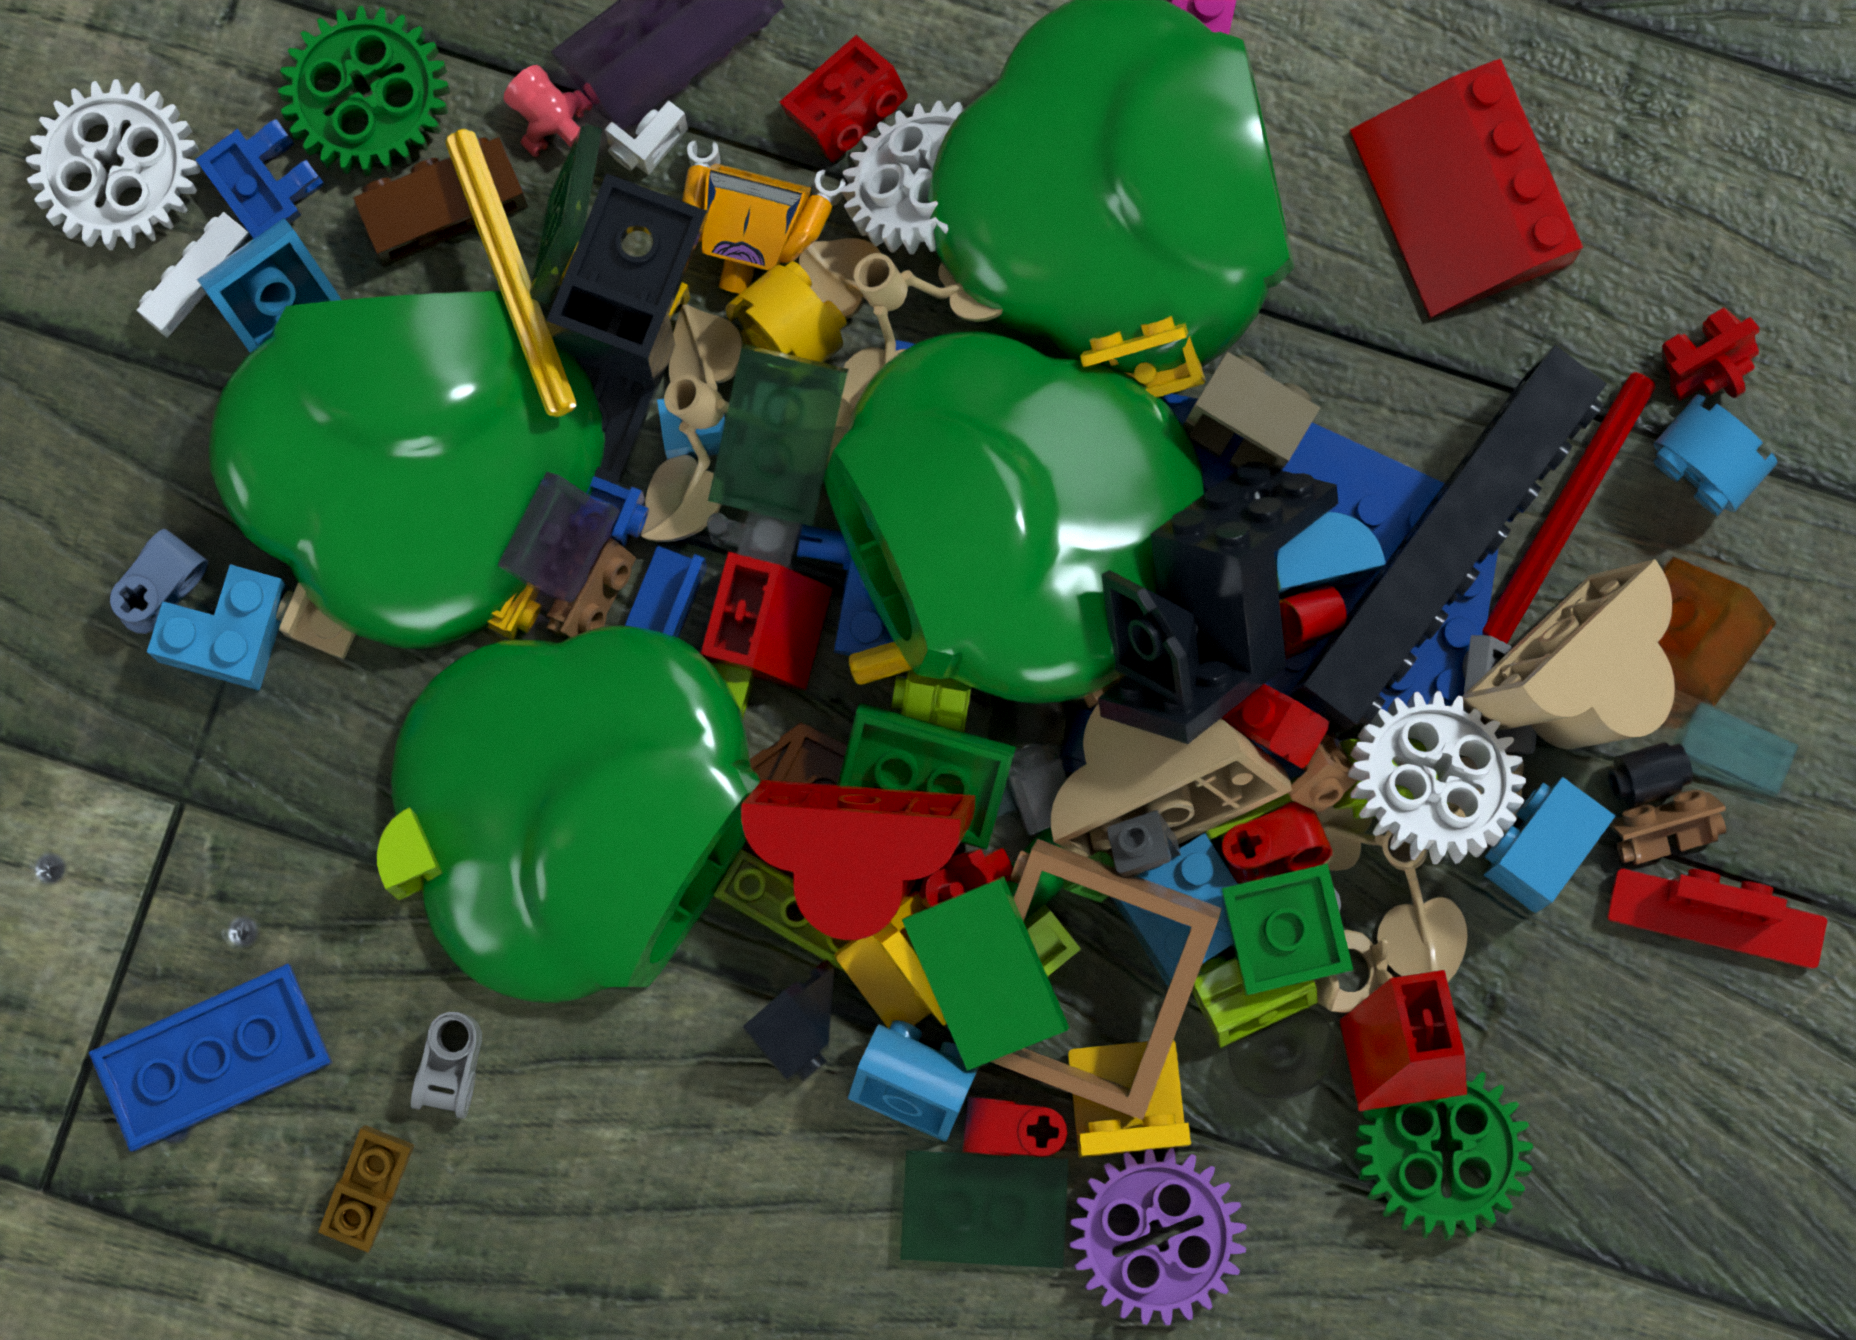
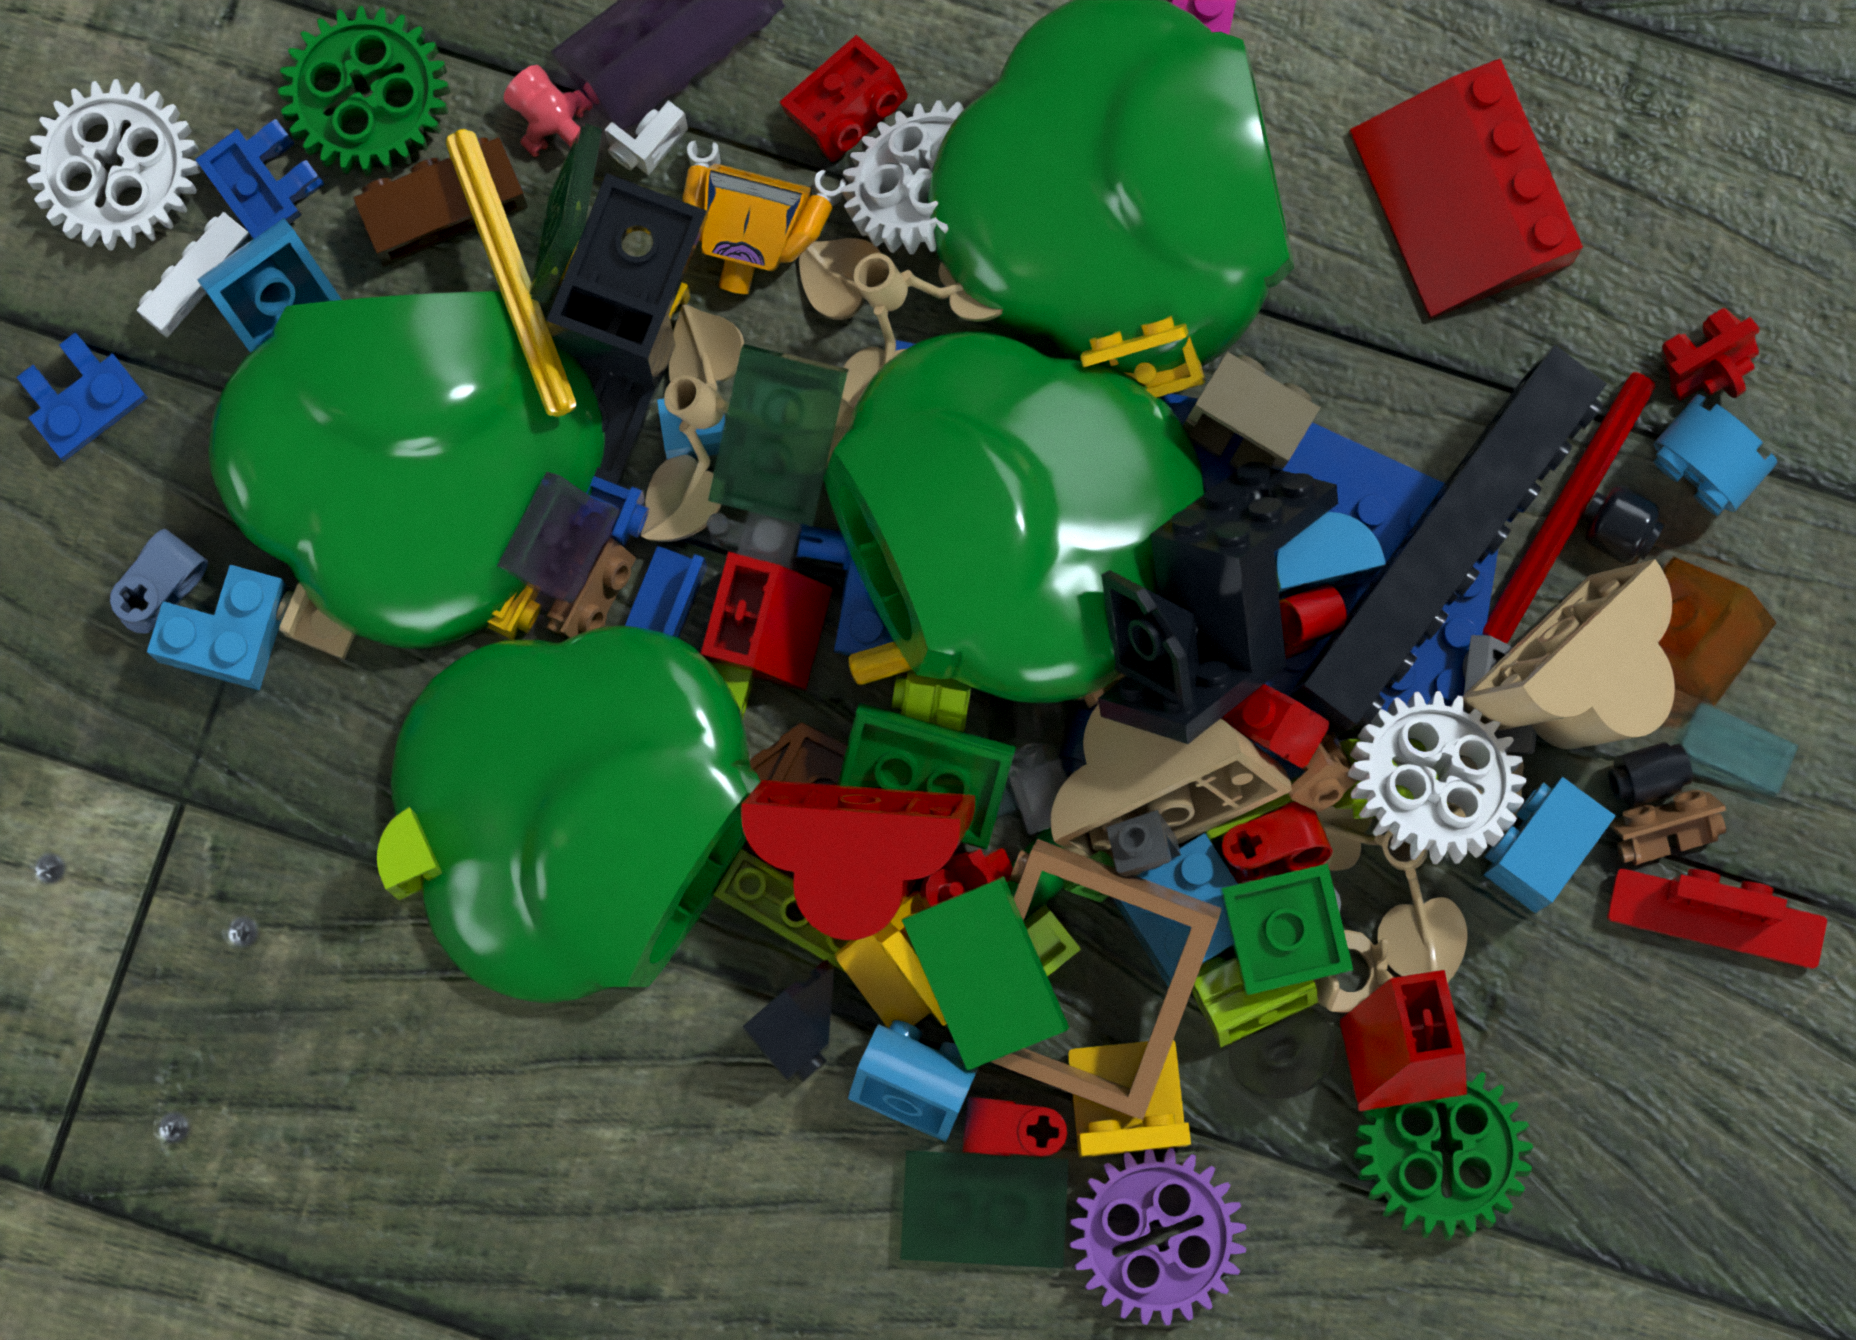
blue tile [89,964,332,1152] -> none
pearl gold slope [318,1125,415,1252] -> none
light grey piece [411,1012,482,1119] -> none
yellow brick [725,261,847,387] -> none
none -> blue plate [16,332,148,462]
none -> black head [1581,485,1665,563]

